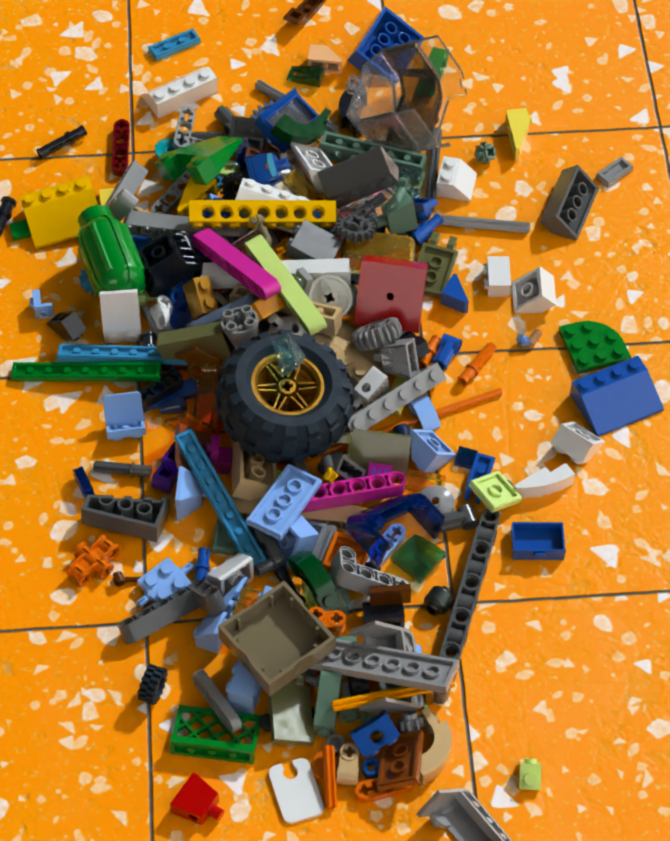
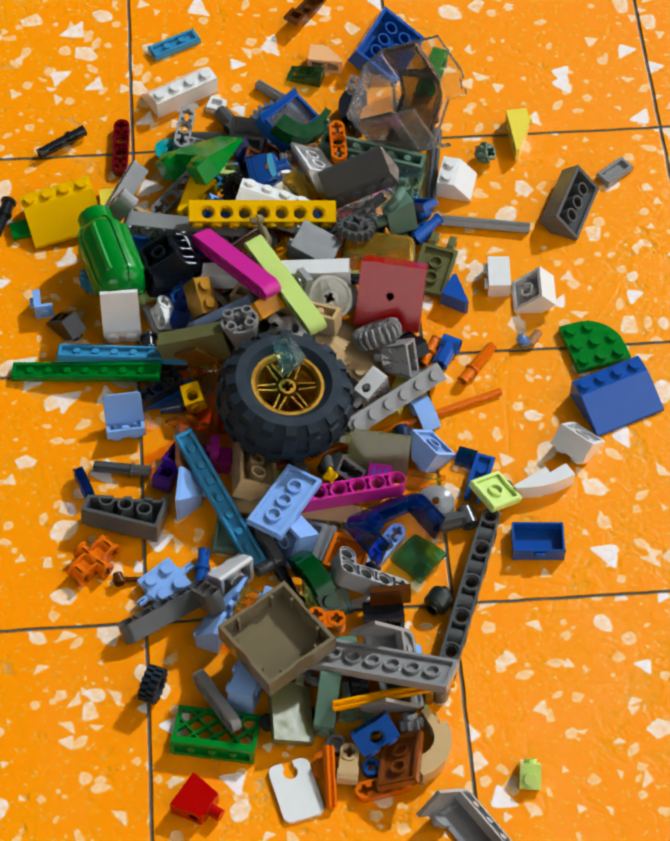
none -> yellow brick [180,380,208,414]
none -> white tile [205,96,227,114]
none -> orange beam [329,120,347,164]

